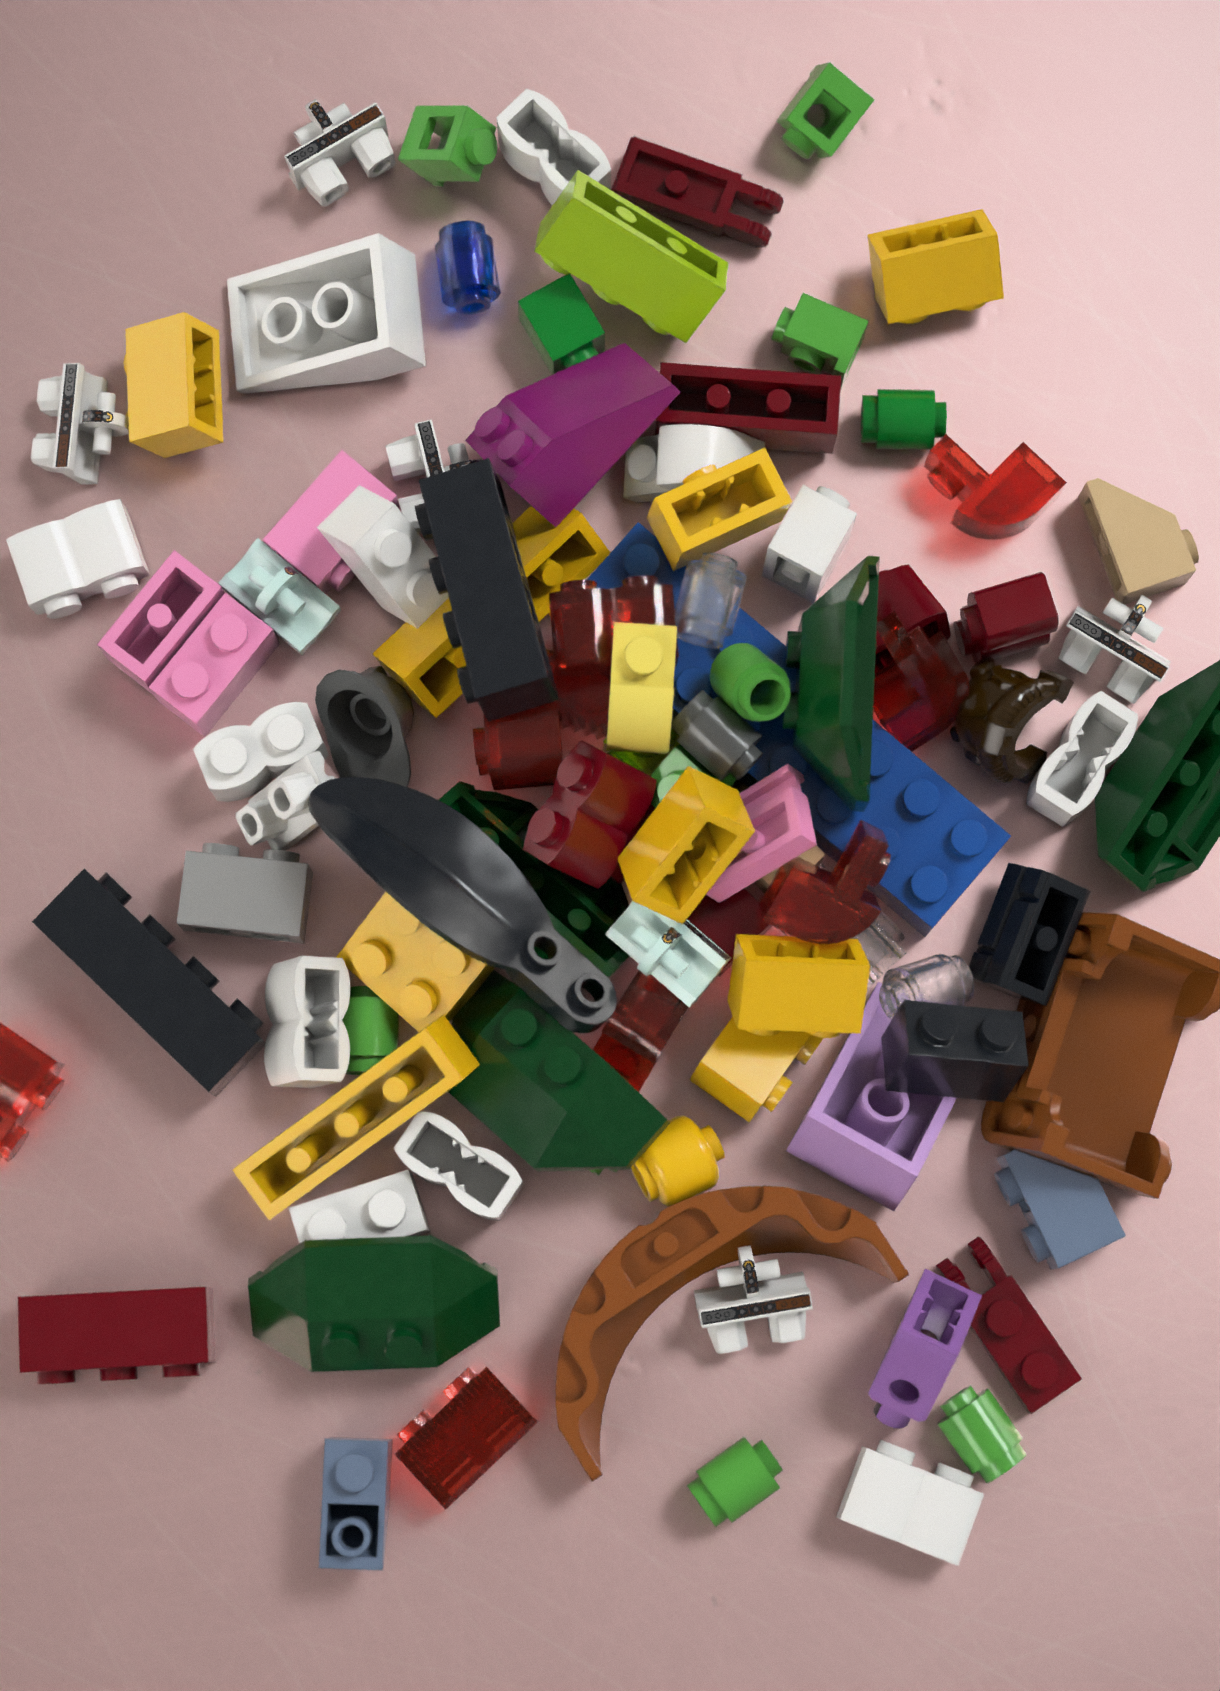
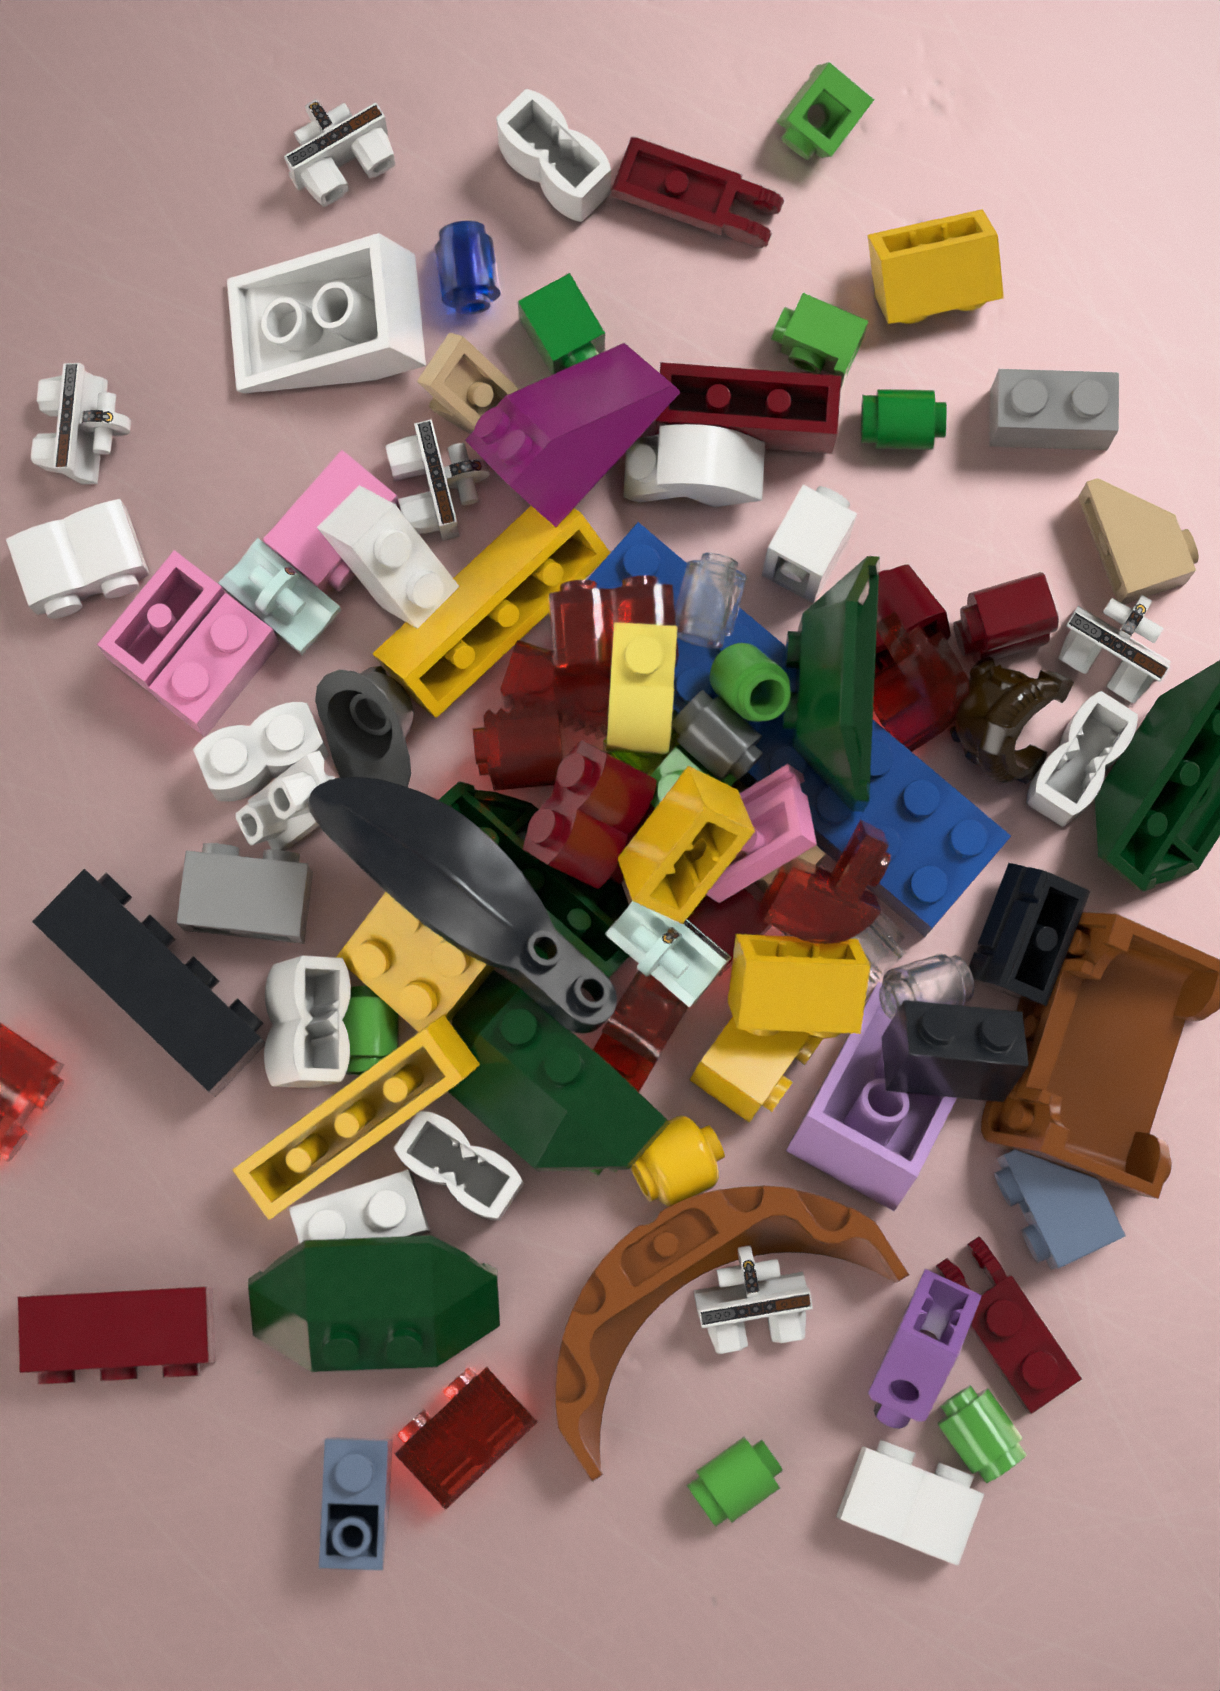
yellow brick [124,312,224,458] -> none
bright green brick [398,105,498,186] -> none
black brick [415,458,560,722] -> none
lime brick [534,170,728,343] -> none
yellow brick [646,447,792,571] -> none
clear red brick [924,434,1067,540] -> none
none -> tan slope [417,332,520,434]
none -> light grey brick [989,369,1119,450]

